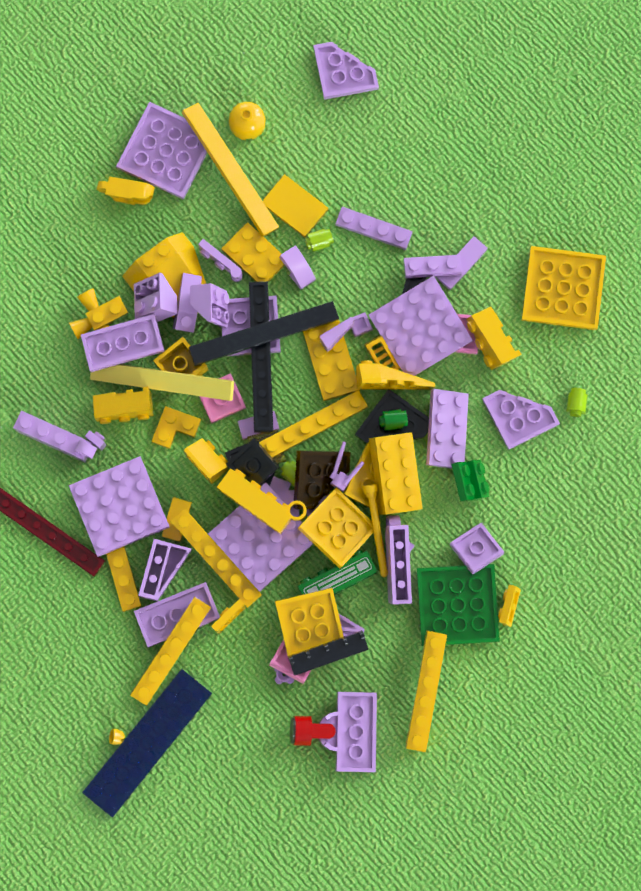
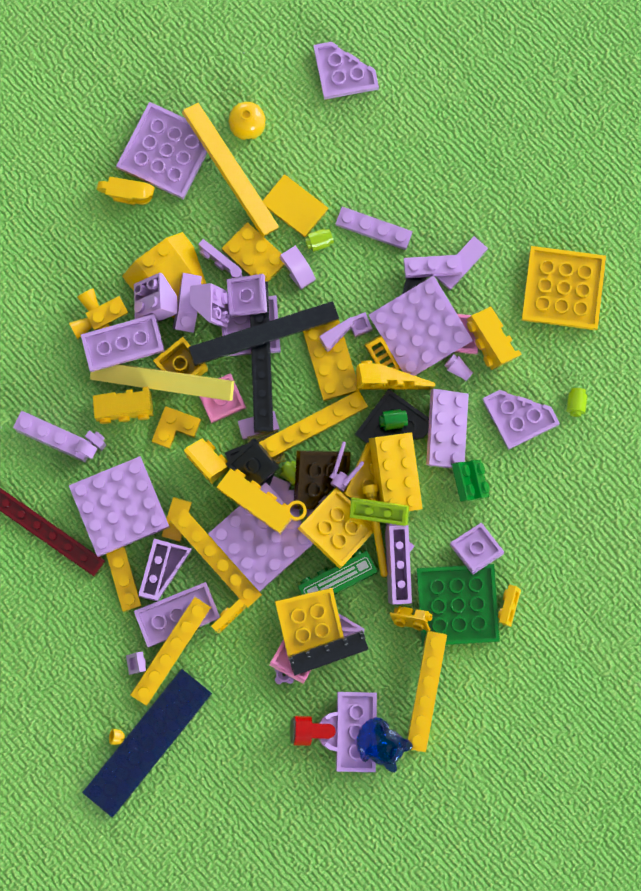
none -> lavender plate [126,652,146,675]
none -> lavender plate [227,274,267,318]
none -> lime tile [350,497,409,526]
none -> clear blue hair [356,717,413,773]
none -> yellow hinge [390,606,432,631]
none -> lavender cone [444,354,473,381]

